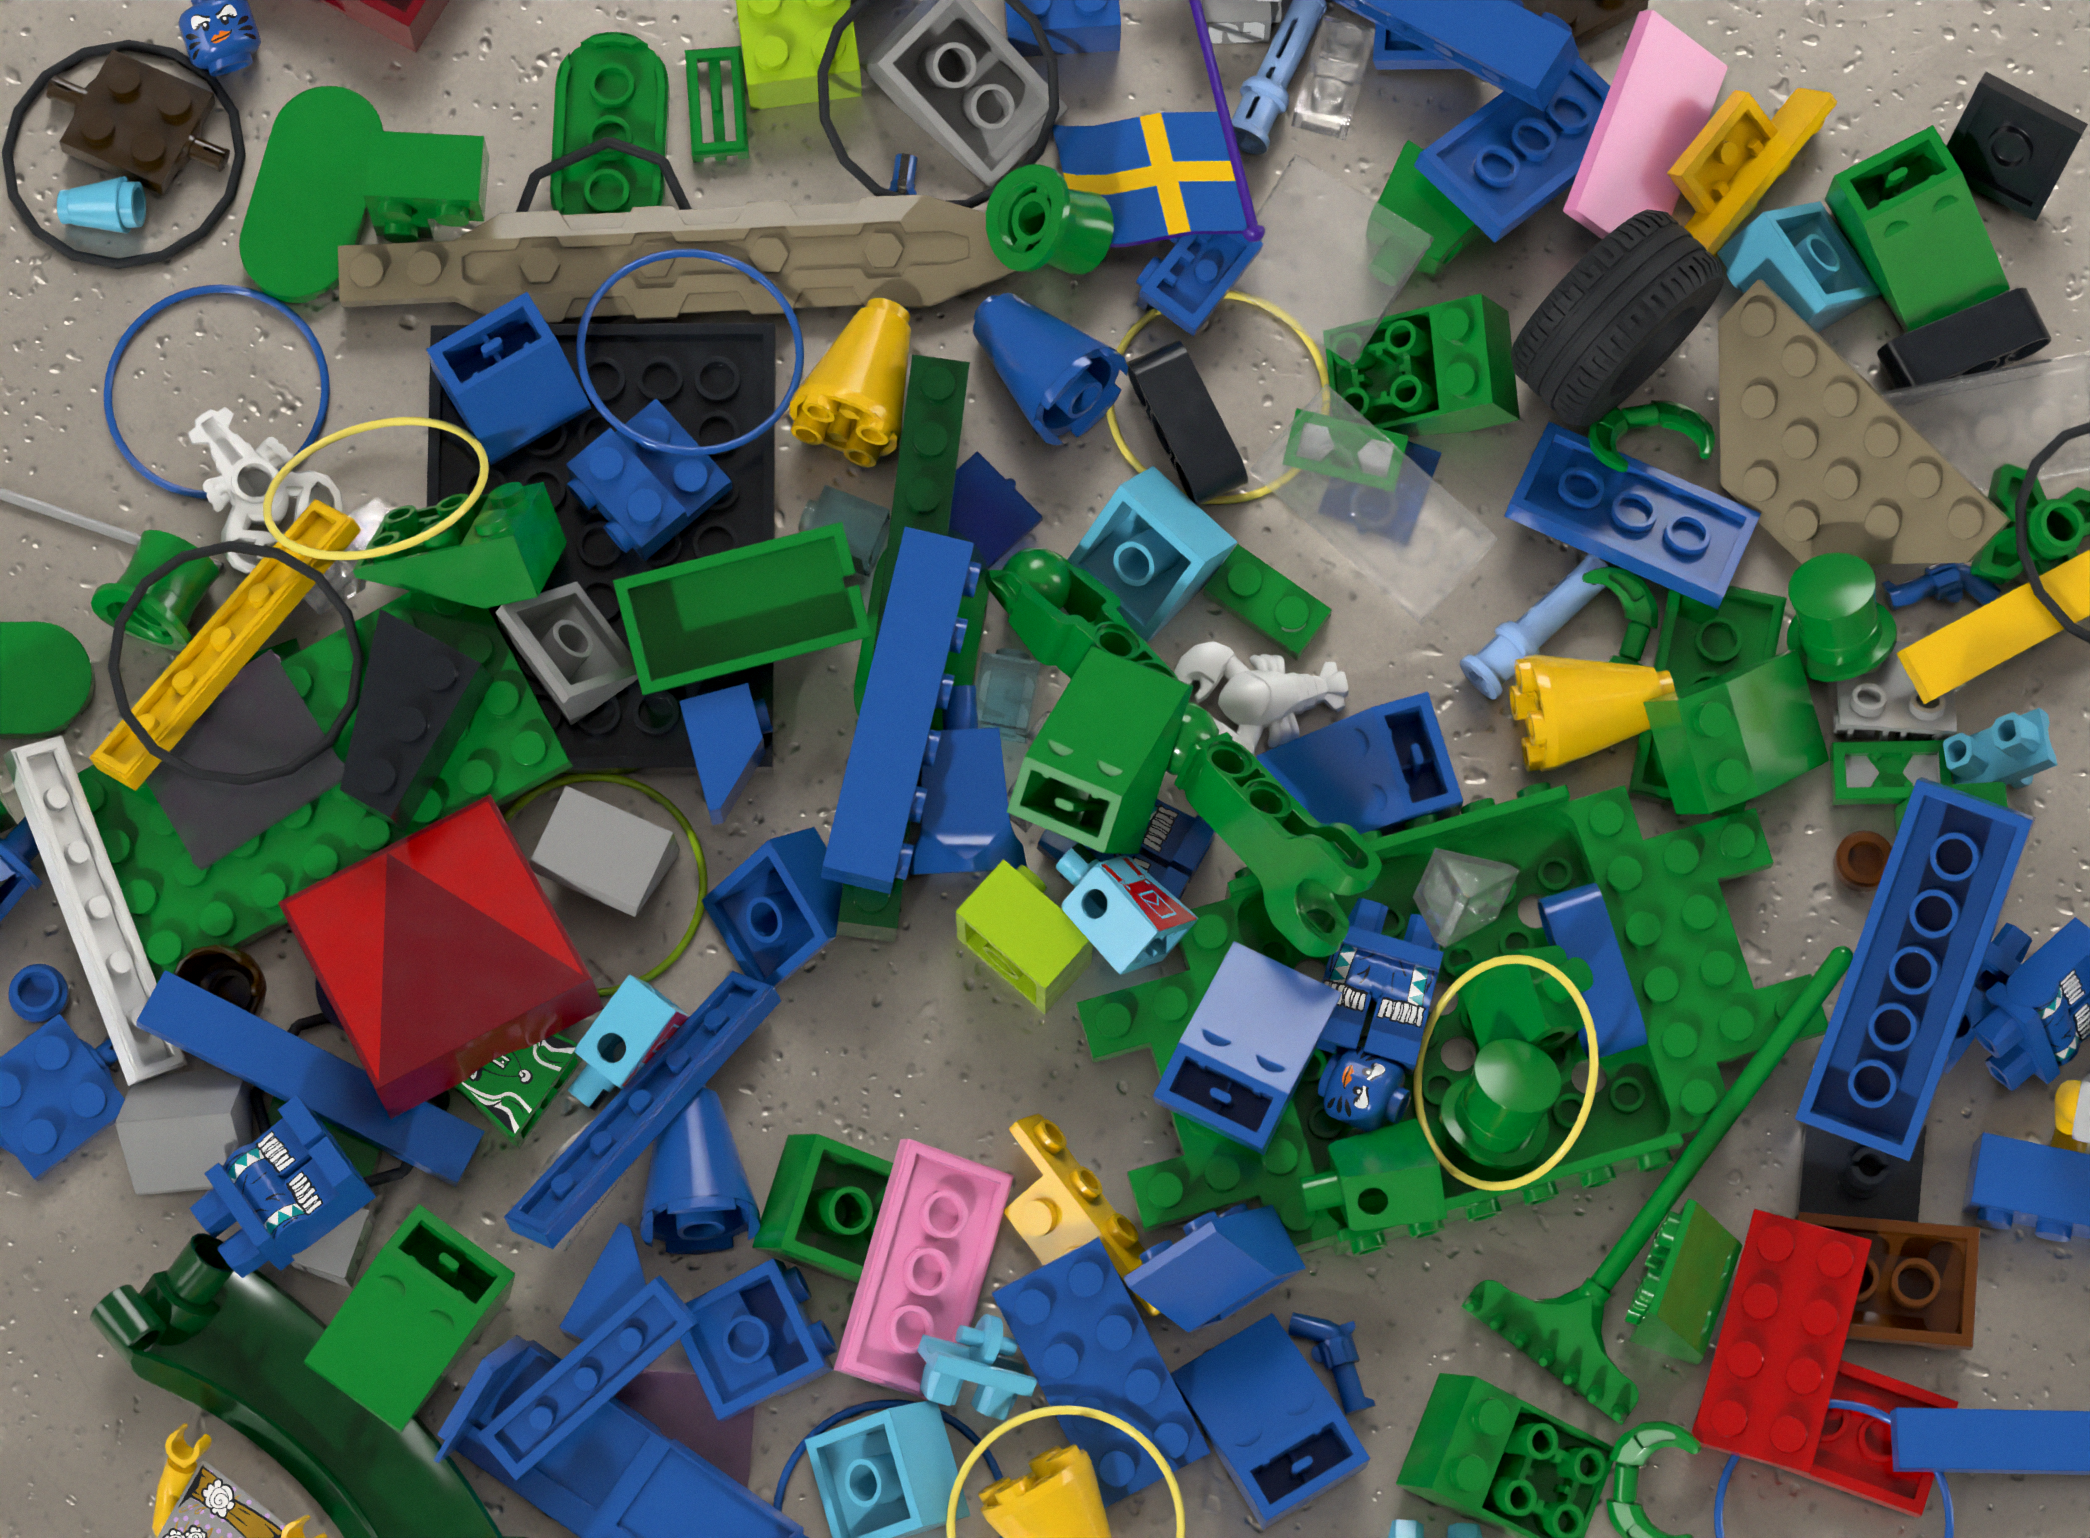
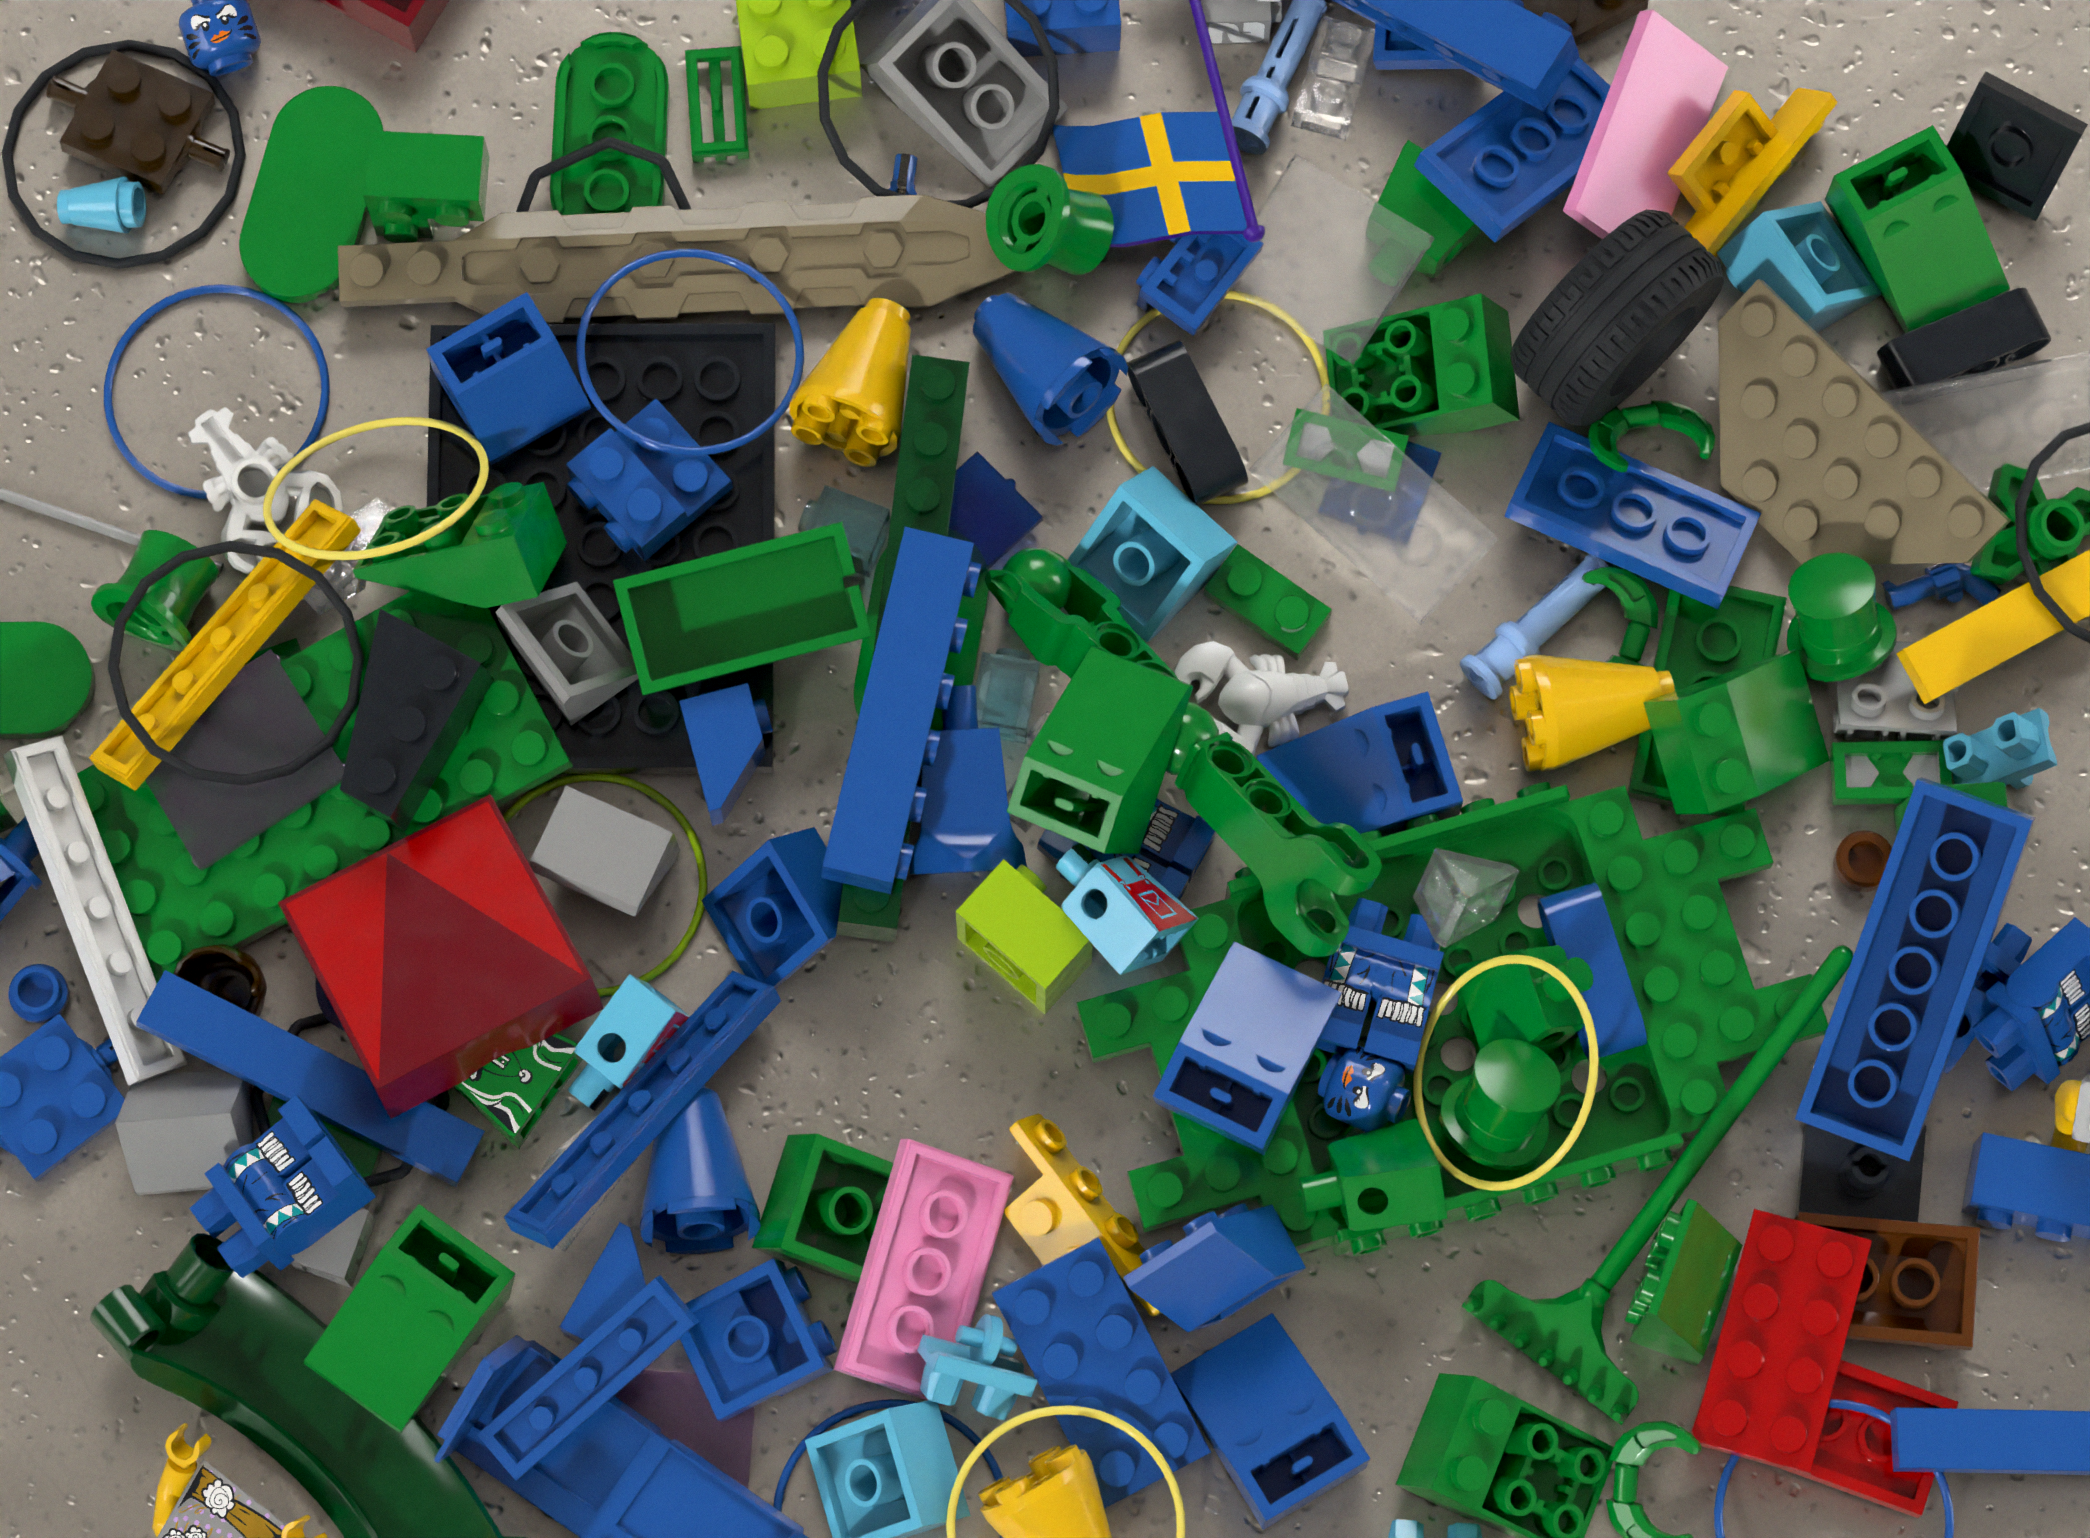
blue piece [1288,1312,1376,1415] -> none

